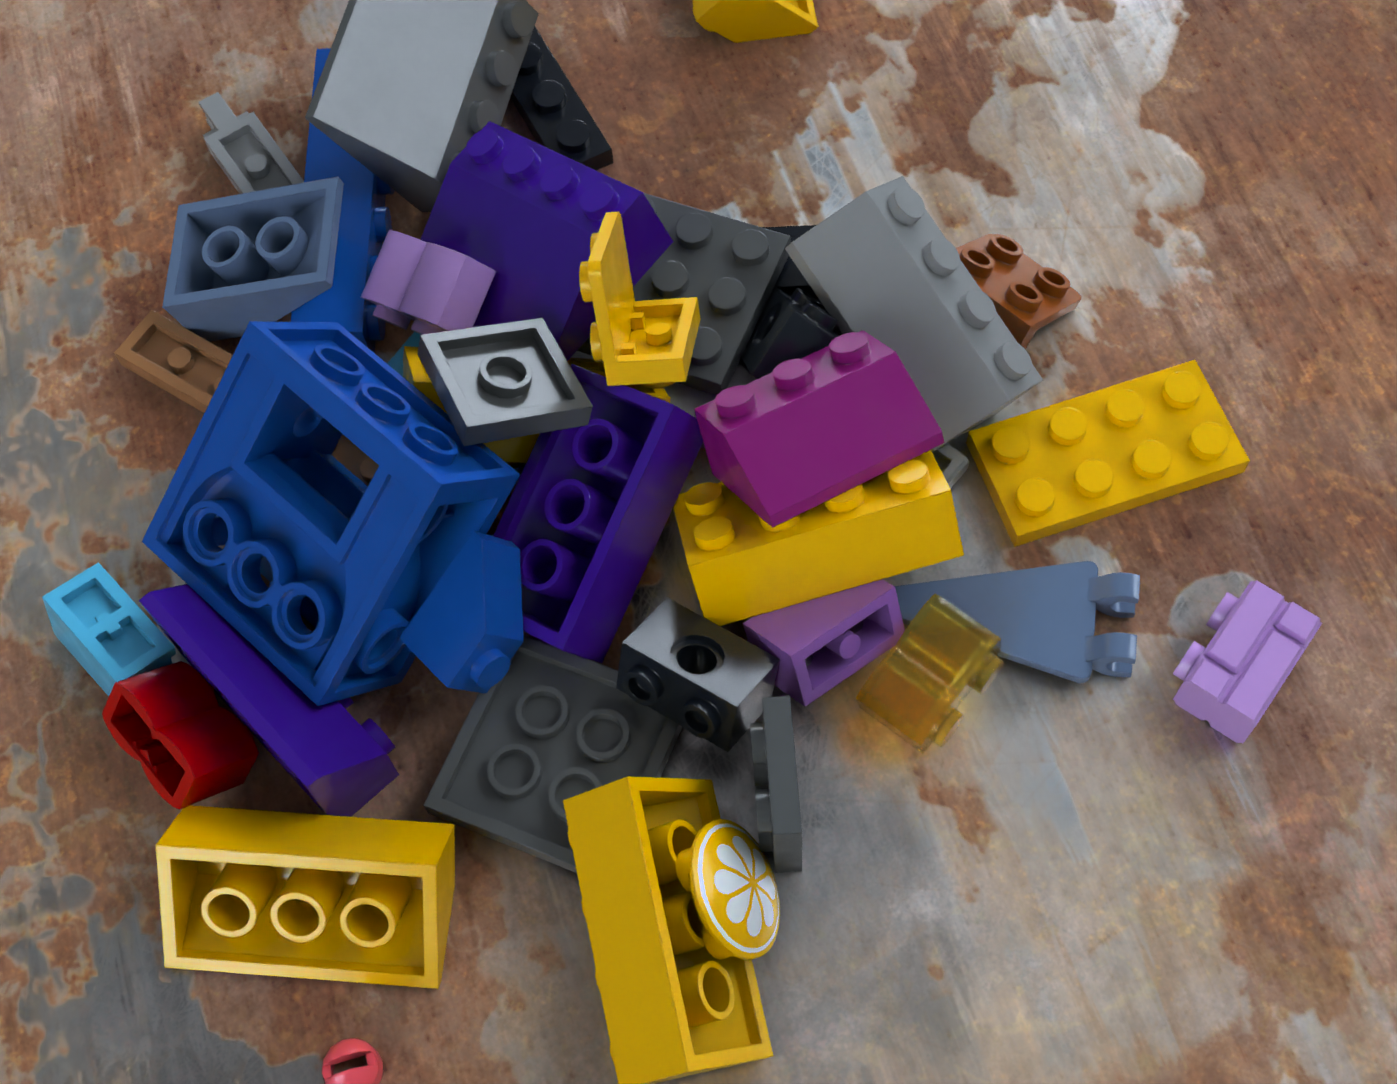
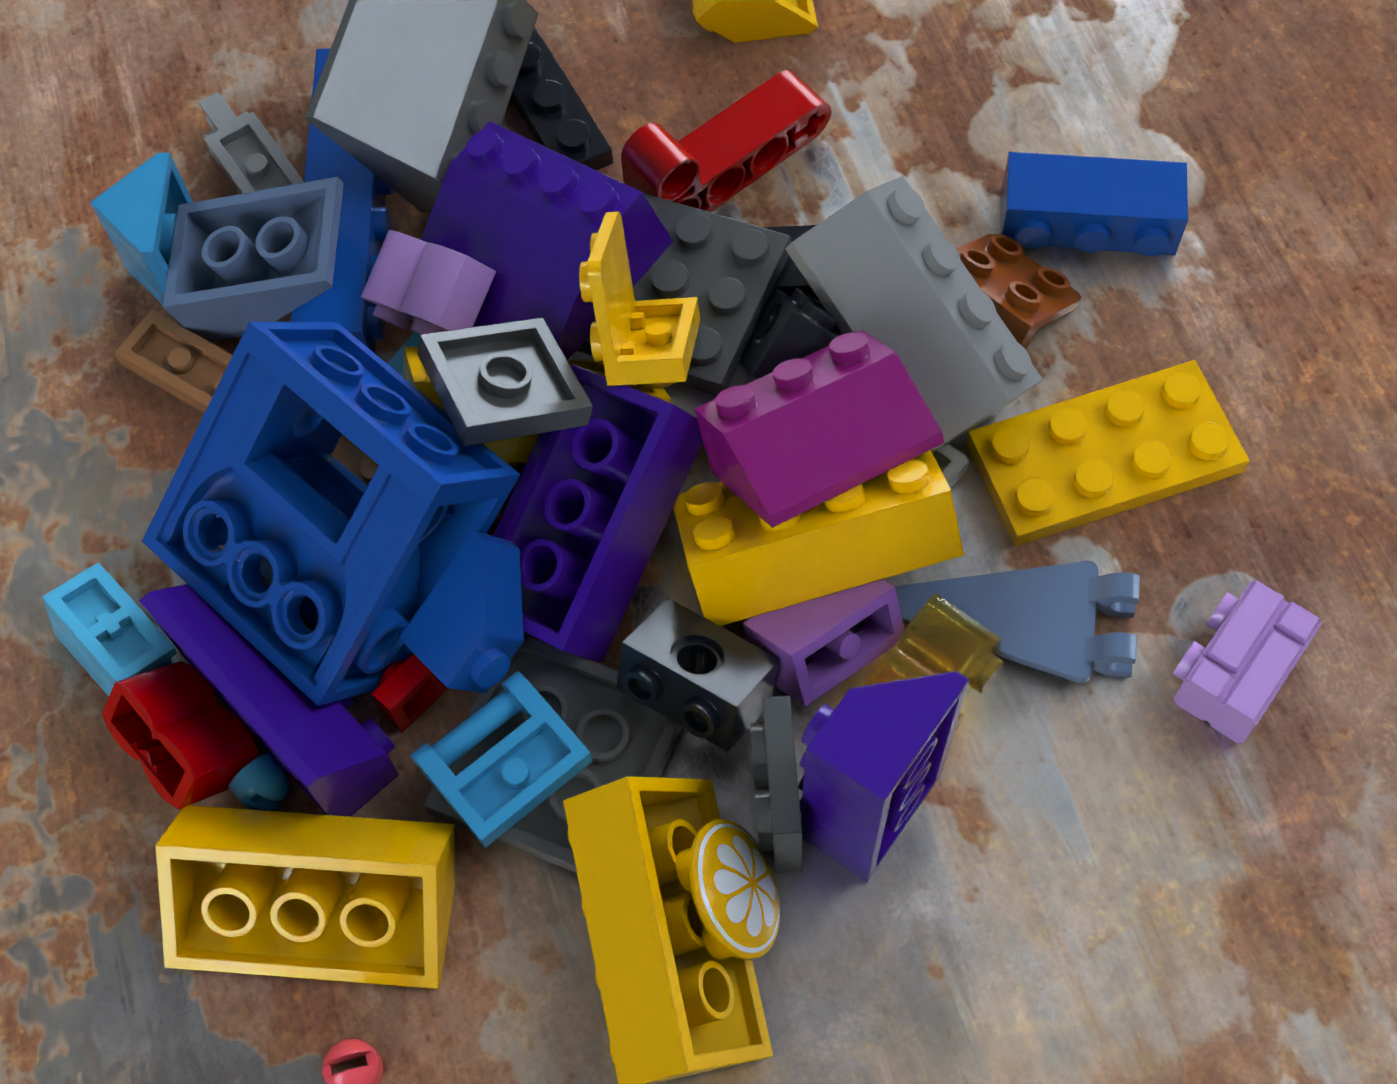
none -> dark azure slope [90,153,193,305]
none -> dark azure hinge [228,753,290,811]
none -> red plate [372,654,448,733]
none -> dark azure plate [409,671,593,848]
none -> red beam [621,70,832,212]
none -> dark purple slope [798,671,969,882]
none -> blue brick [1000,152,1188,256]

